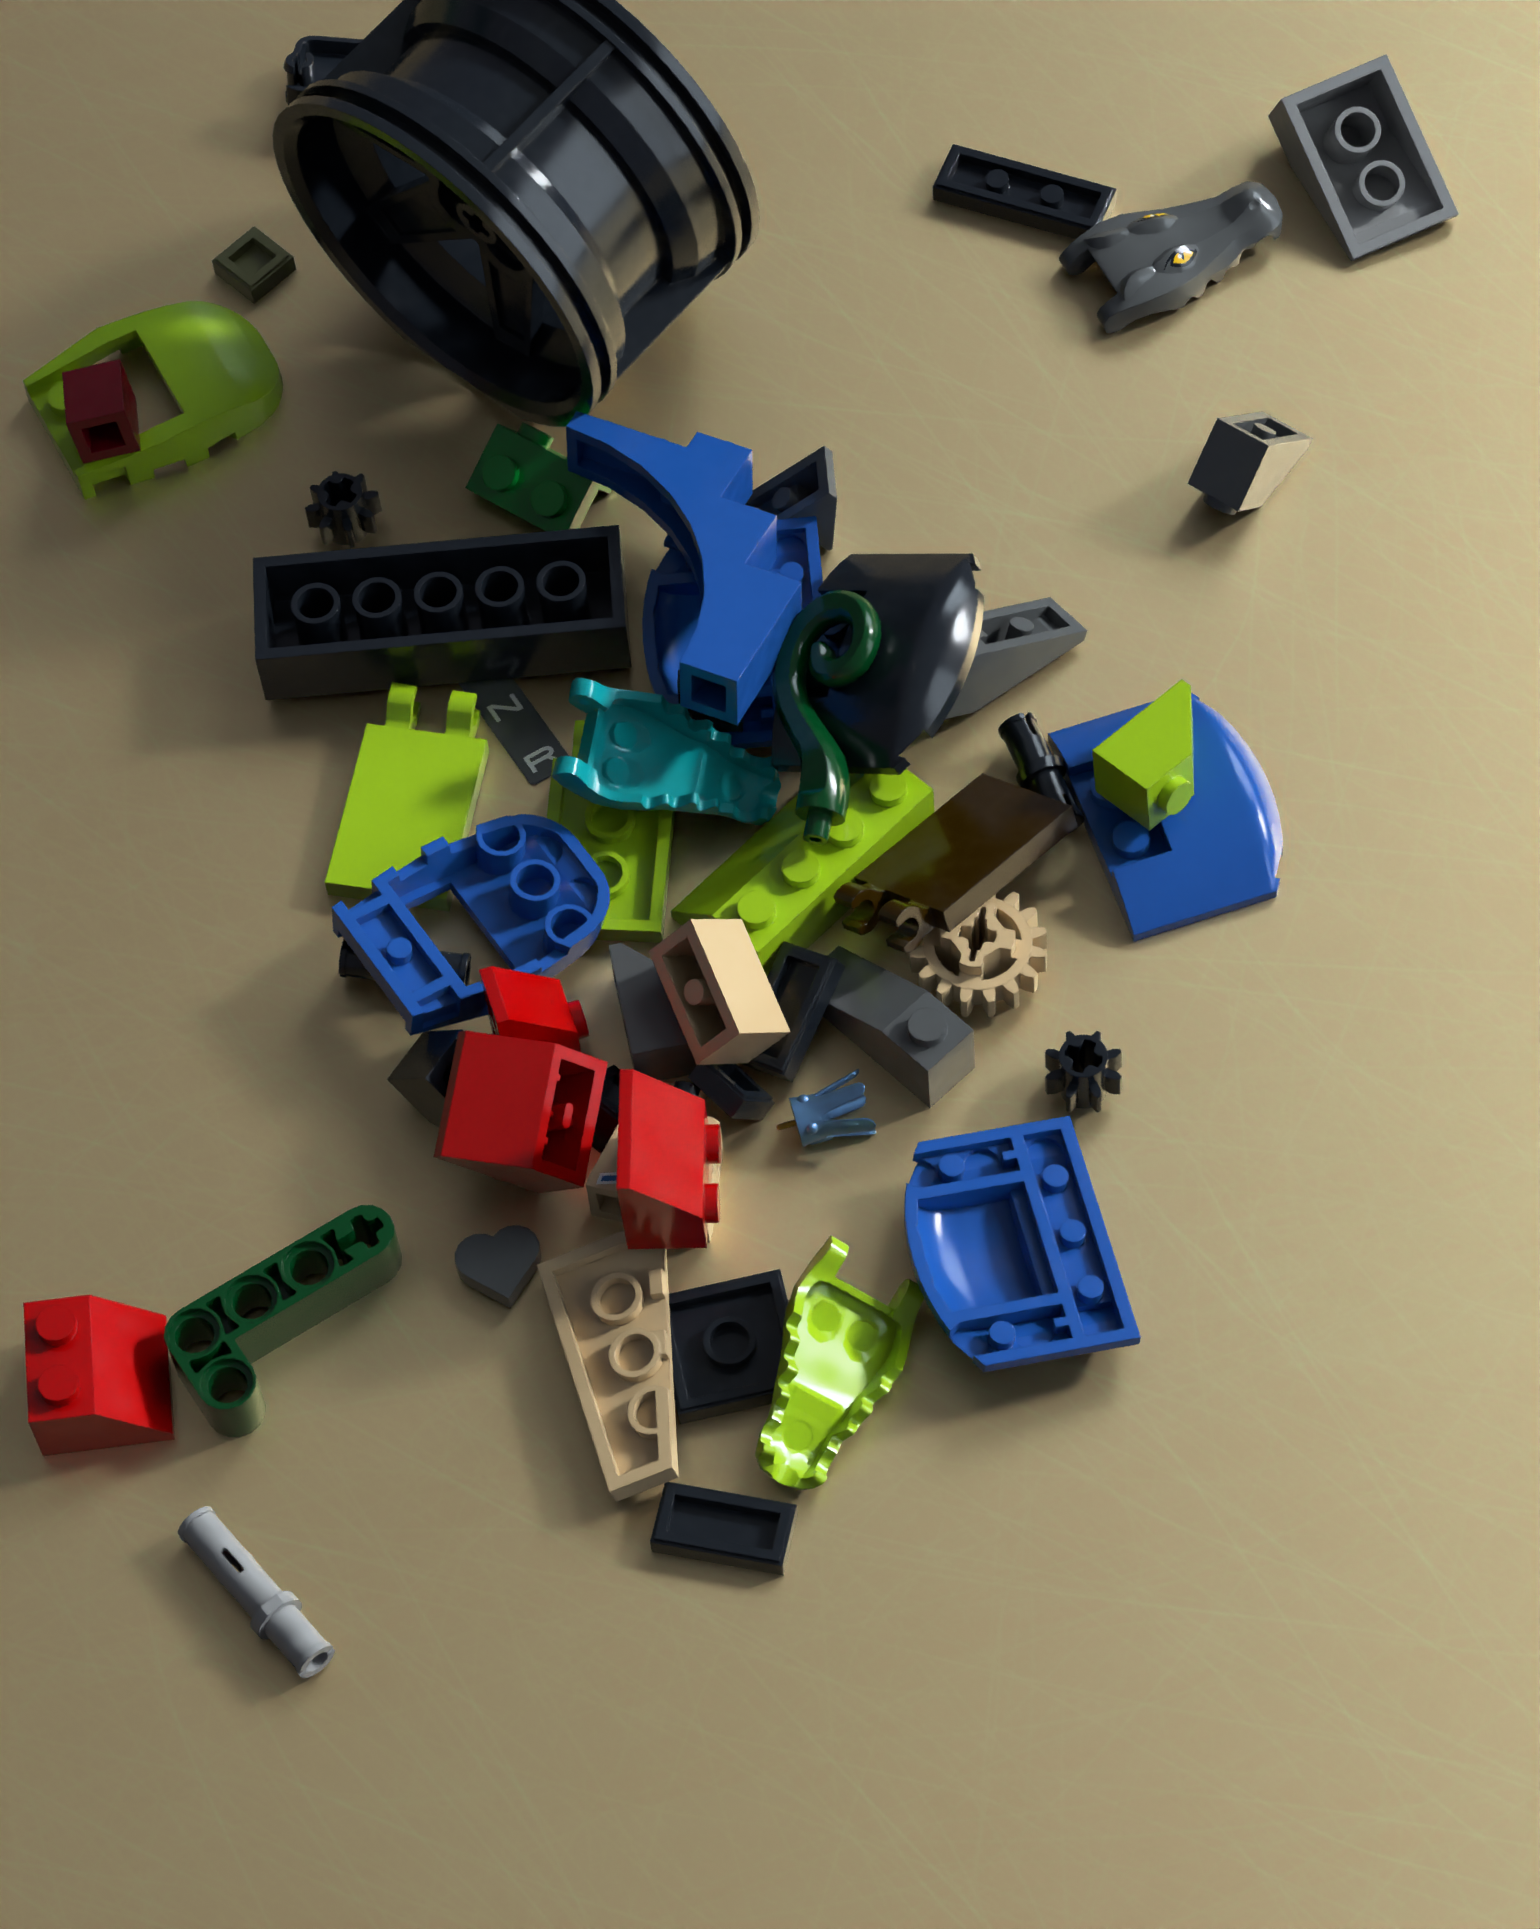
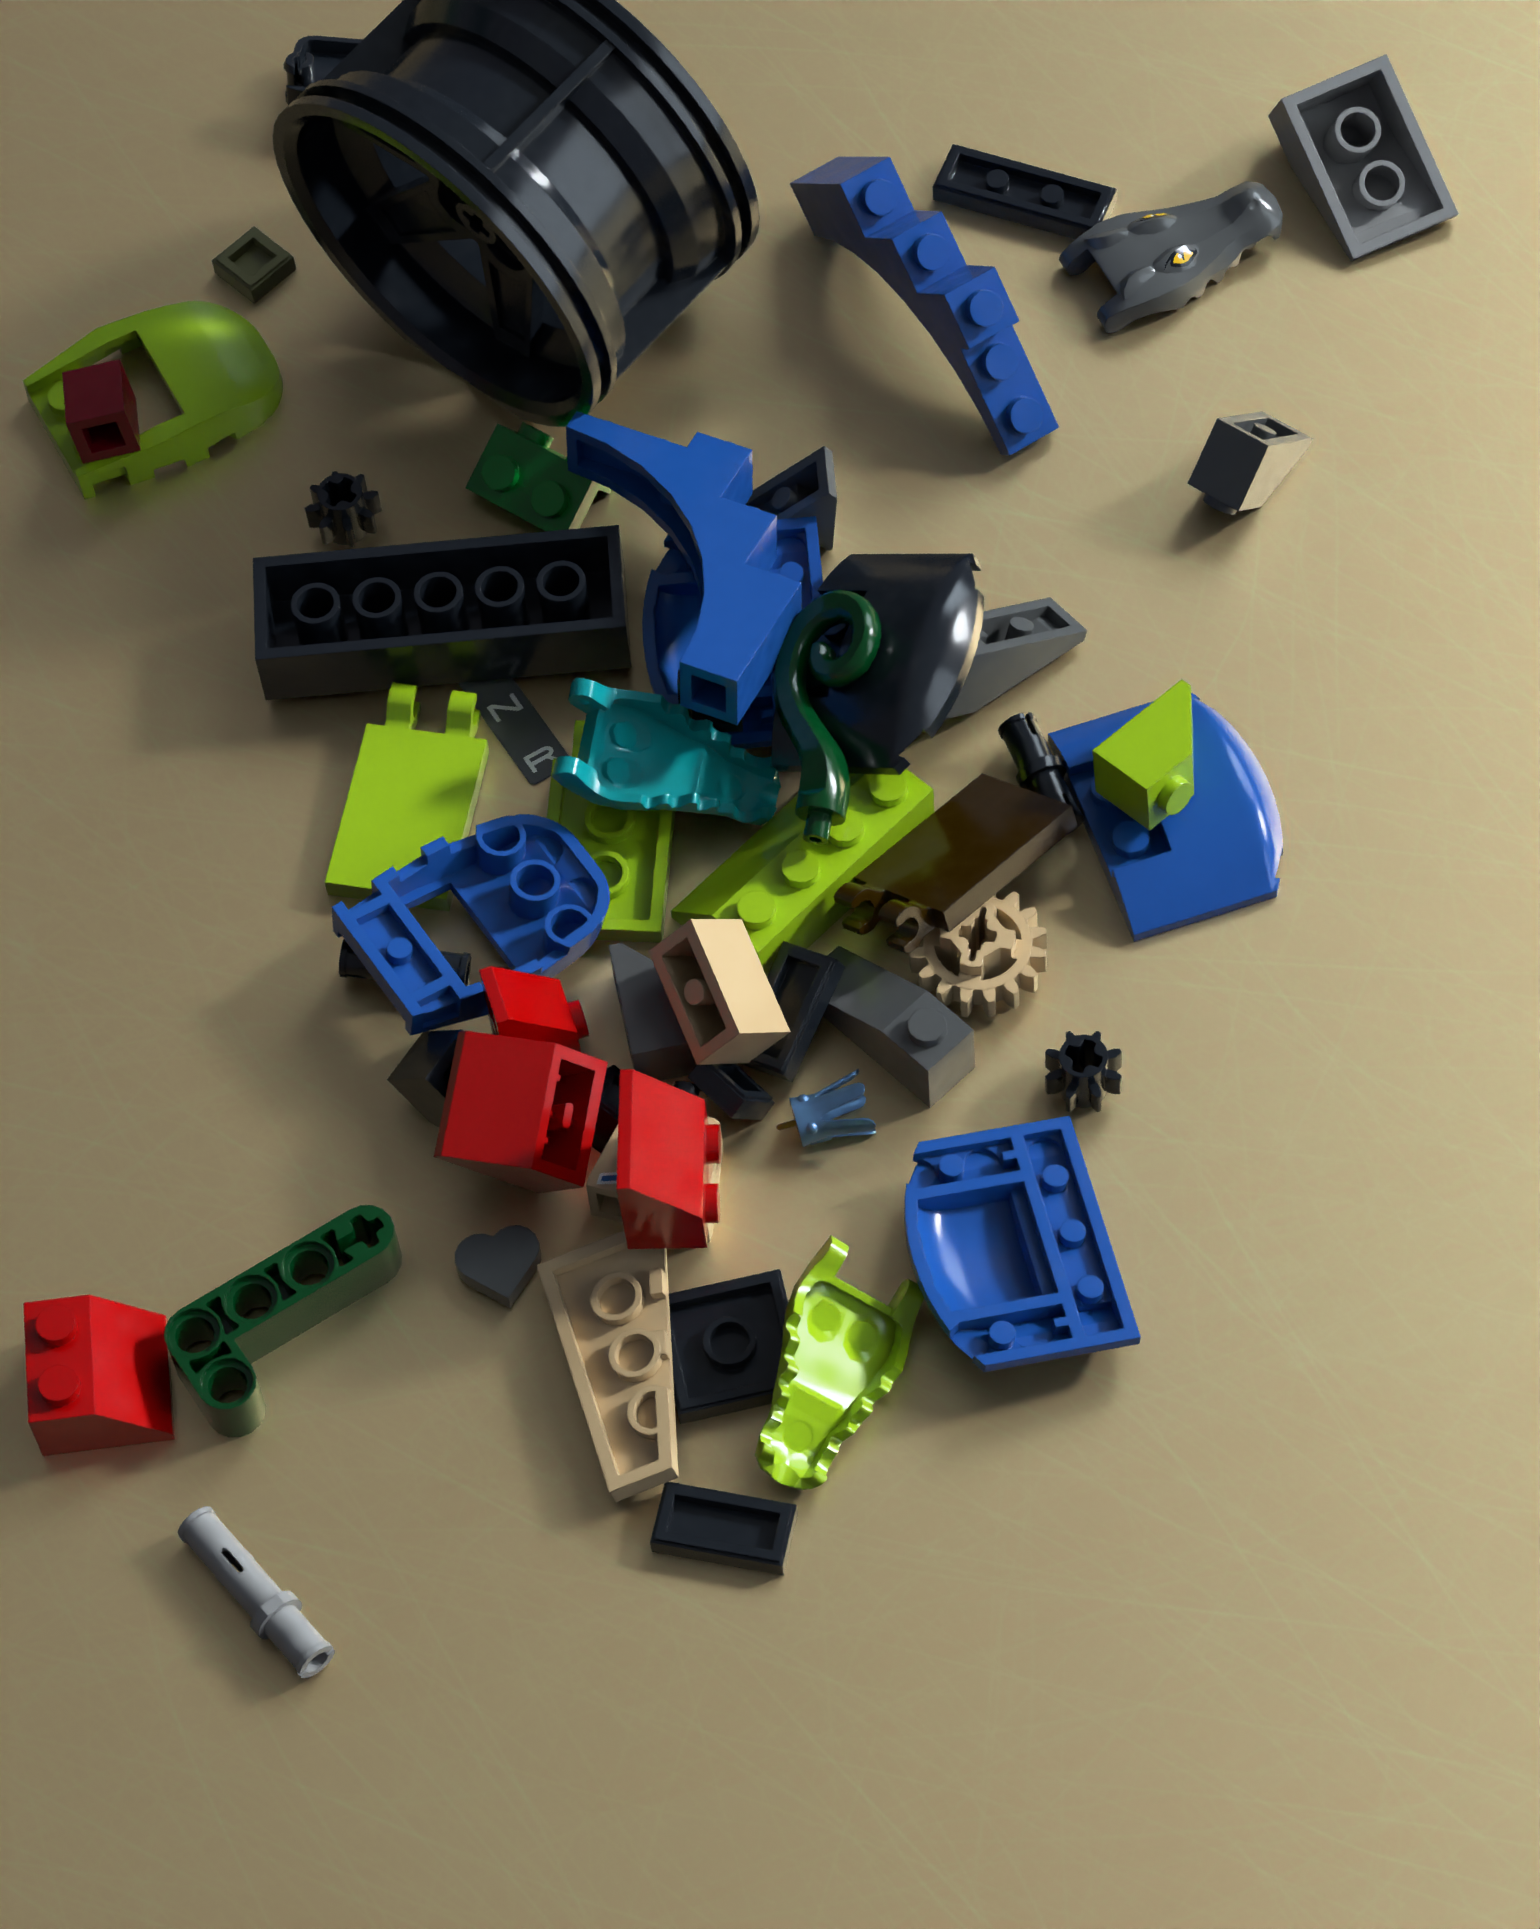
none -> blue arch [790,157,1059,456]

